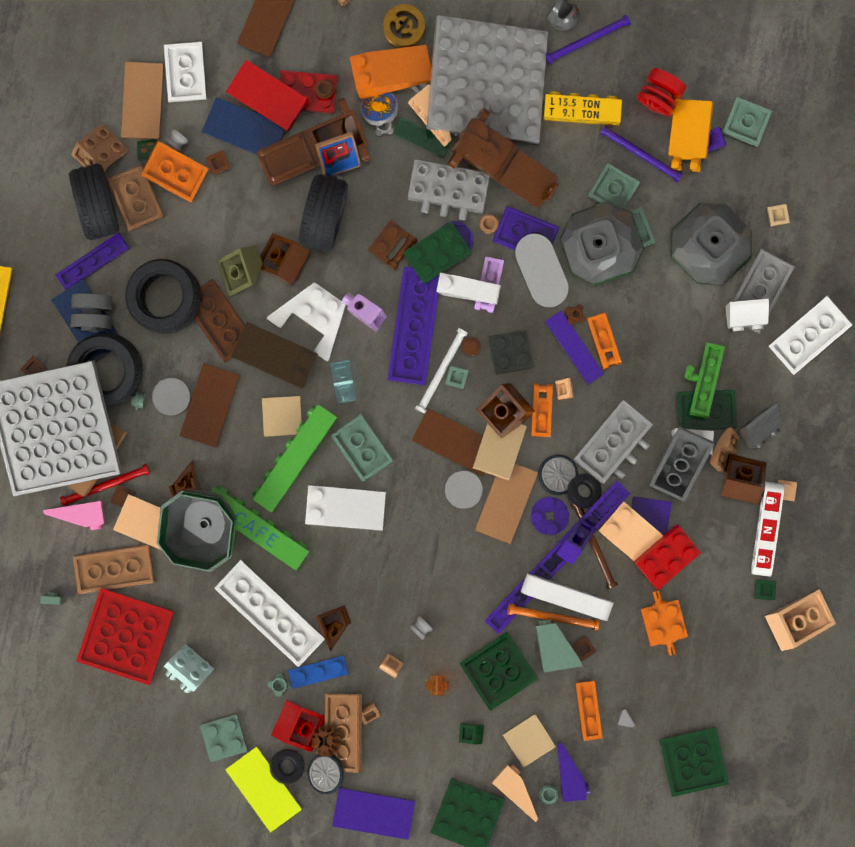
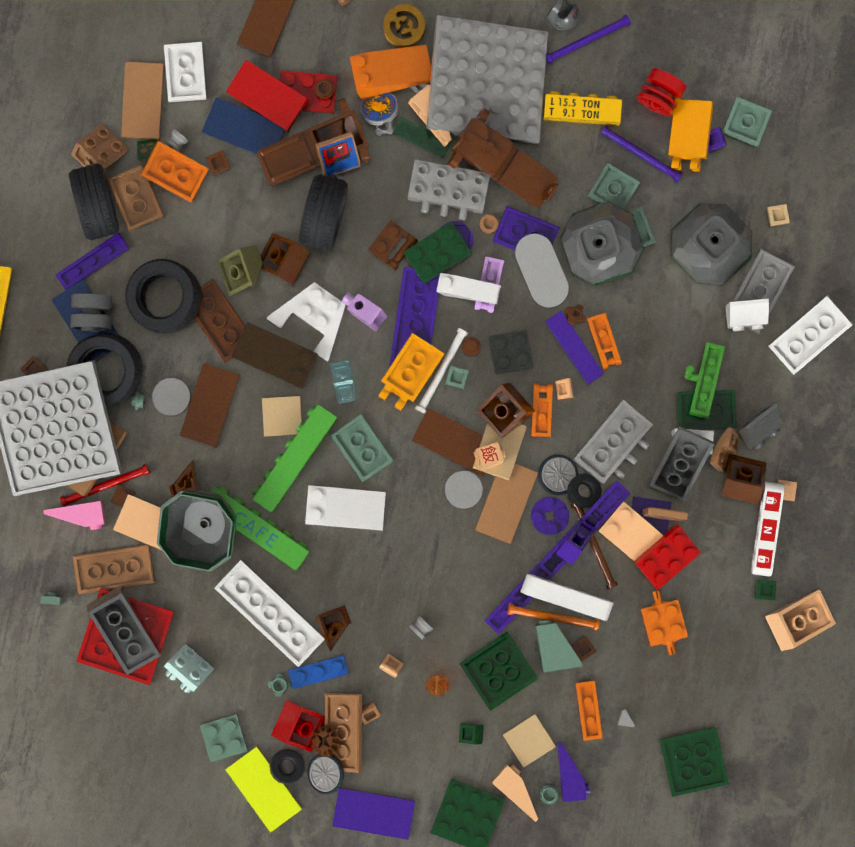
none -> dark grey slope [87,586,160,675]
none -> light orange tile [379,333,445,411]
none -> light nougat brick [474,442,505,471]
none -> medium nougat tile [641,507,688,521]

